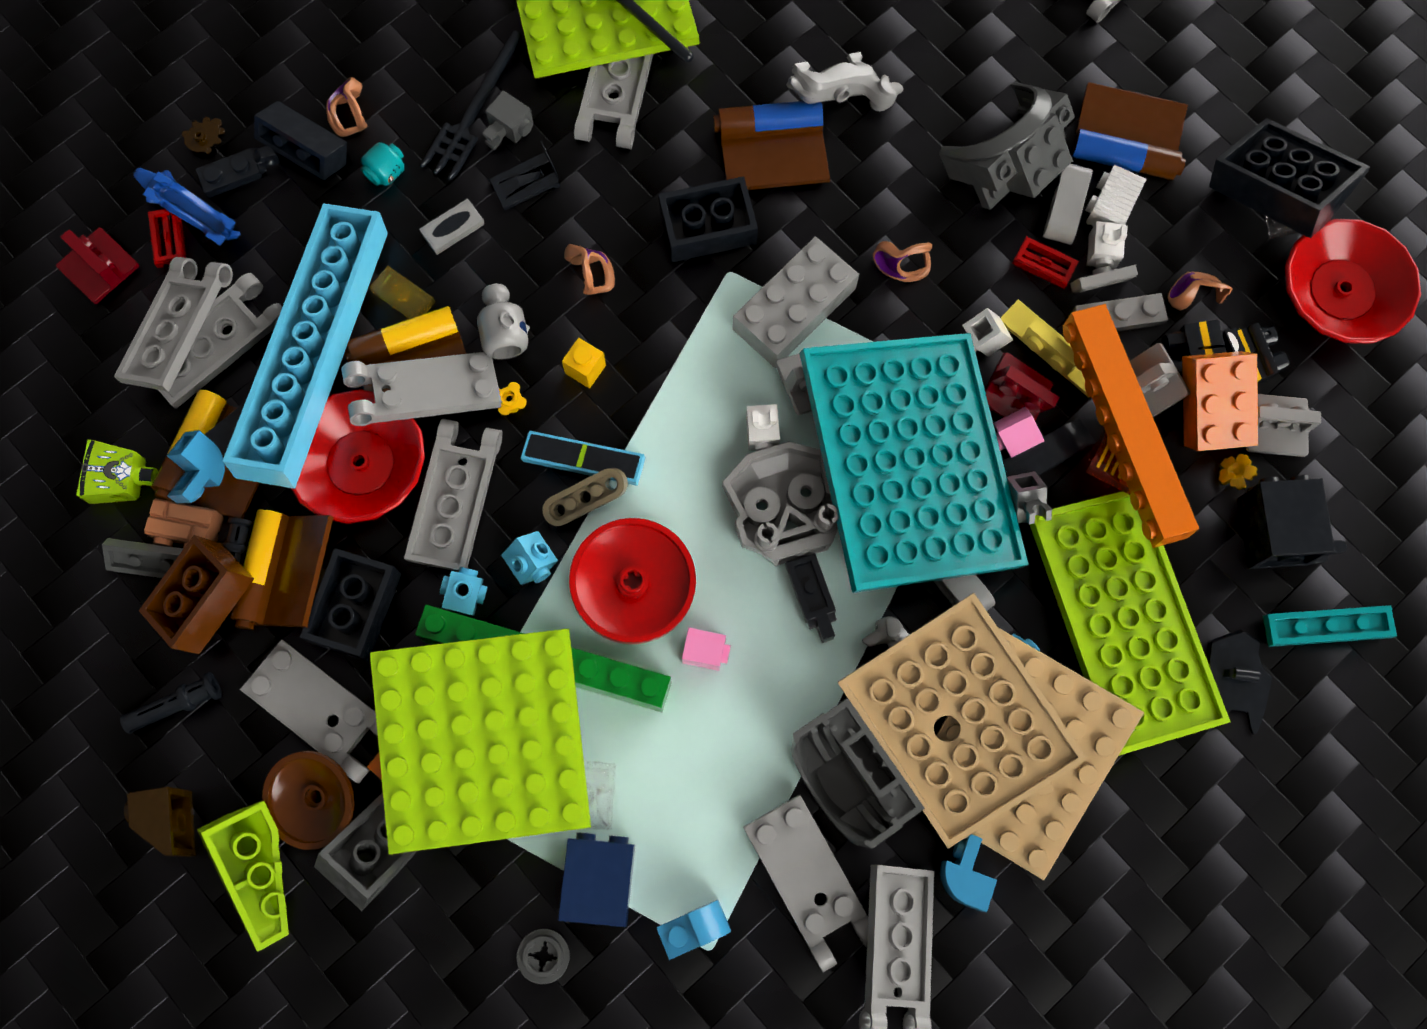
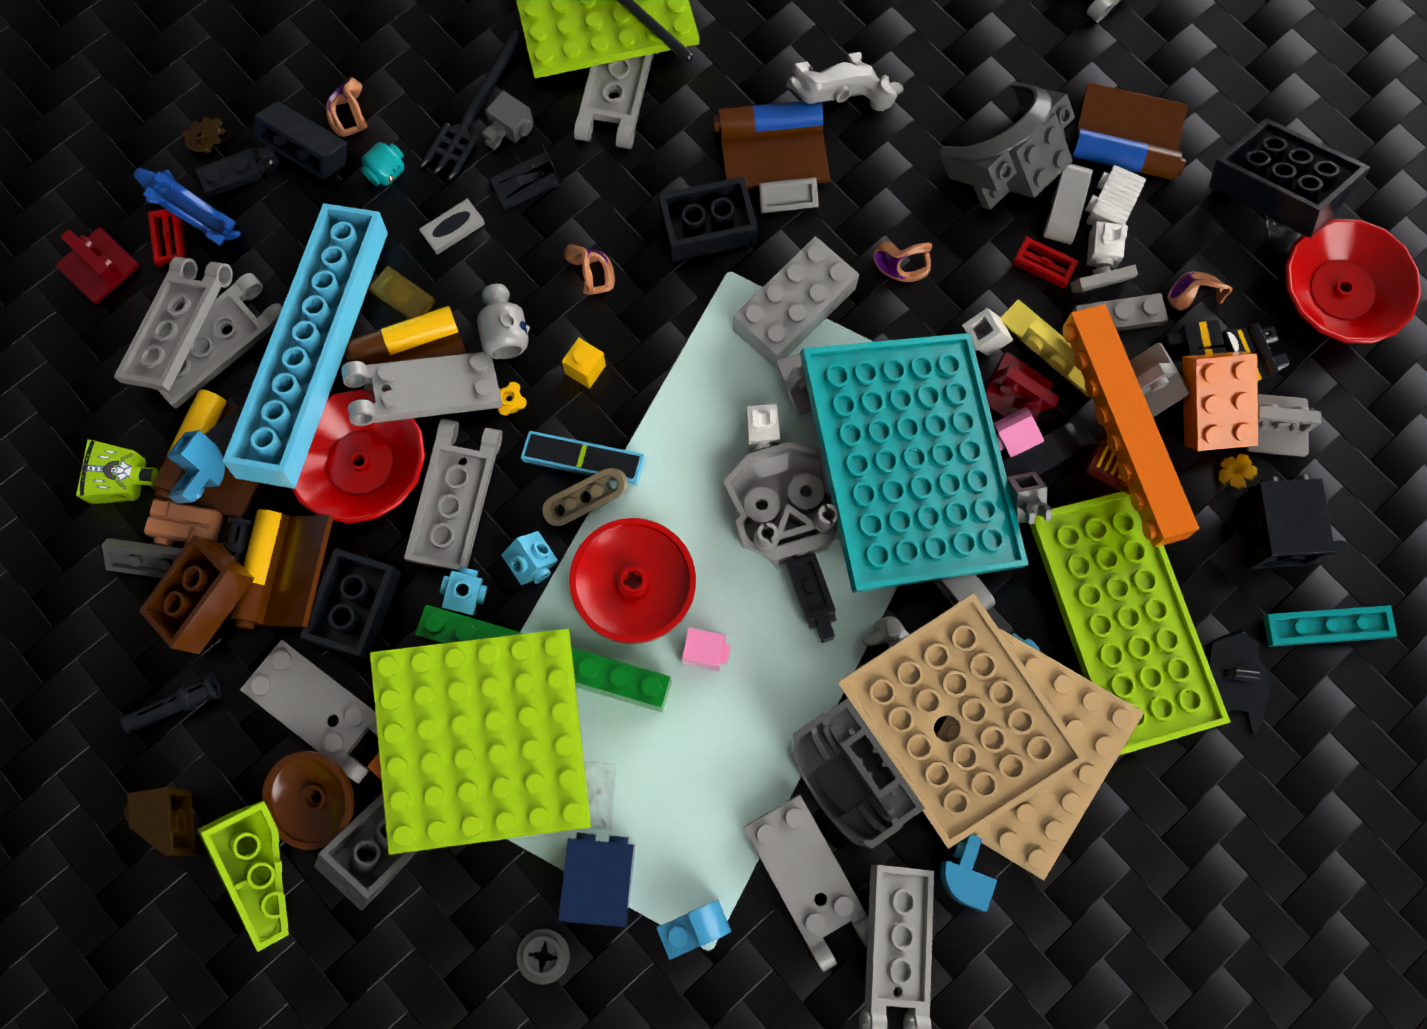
none -> light grey tile [758,177,819,213]

